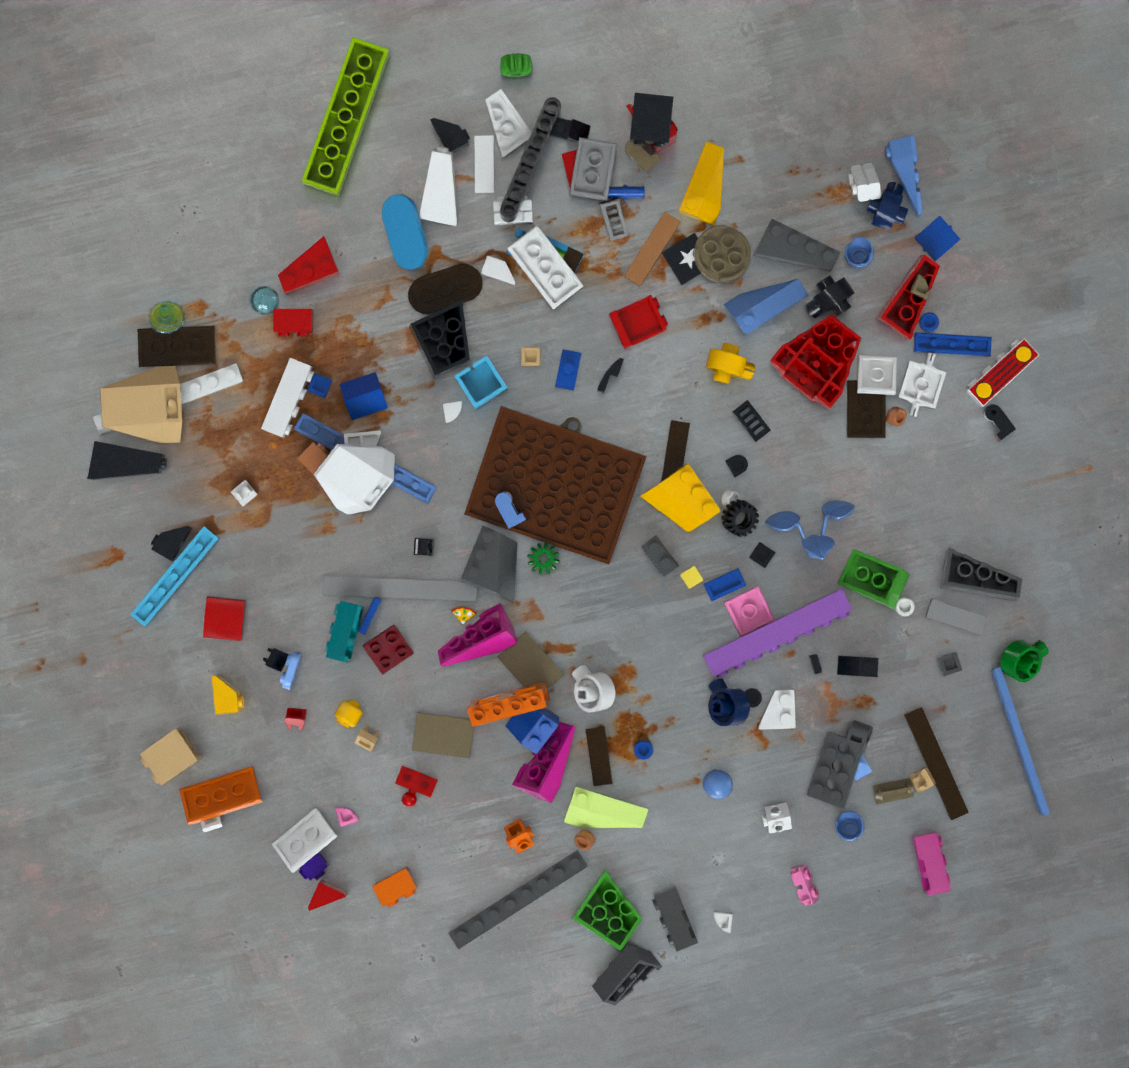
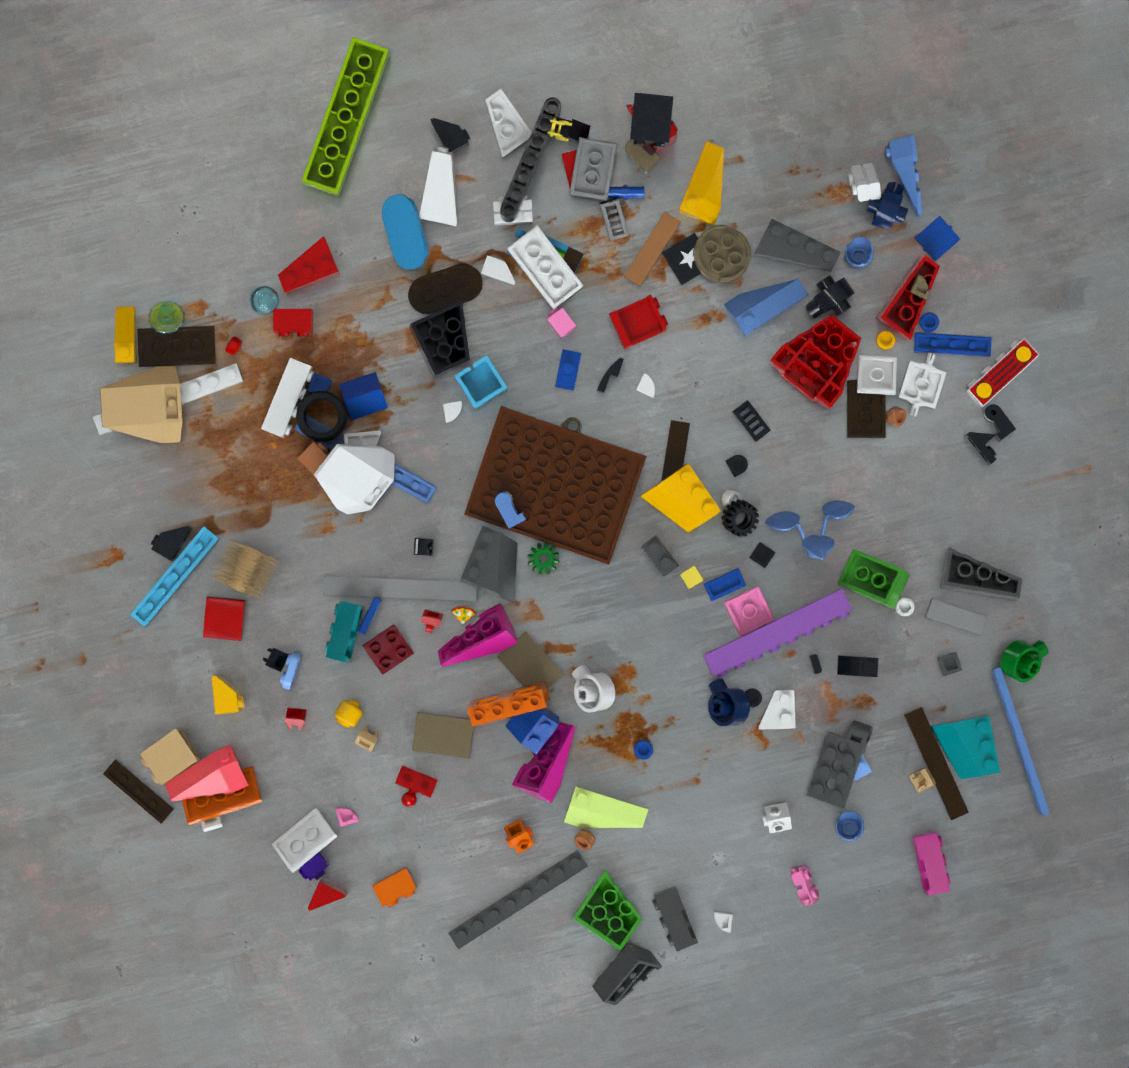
black slope [87,441,167,480] -> none
white tile [231,480,258,507] -> none
white tile [474,135,494,194] -> none
bright green gear [500,53,532,78] -> none
tan tile [521,347,541,367] -> none
dark brown tile [586,727,613,786] -> none
medium blue hair [703,769,733,799] -> none
yellow piece [705,343,755,384] -> none
dark tan hinge [873,778,914,805] -> none
none -> dark brown tile [103,759,174,824]
none -> yellow slope [114,306,137,364]
none -> coral wedge [165,745,249,801]
none -> tan piece [211,538,279,599]
none -> red tile [225,336,242,356]
none -> black tyre [296,391,348,442]
none -> red tile [421,609,443,633]
none -> light yellow piece [547,118,572,142]
none -> bright pink brick [547,308,576,339]
none -> white tile [636,373,655,398]
none -> yellow tile [876,330,896,350]
none -> teal wedge [931,715,1001,779]
none -> black slope [964,432,997,465]

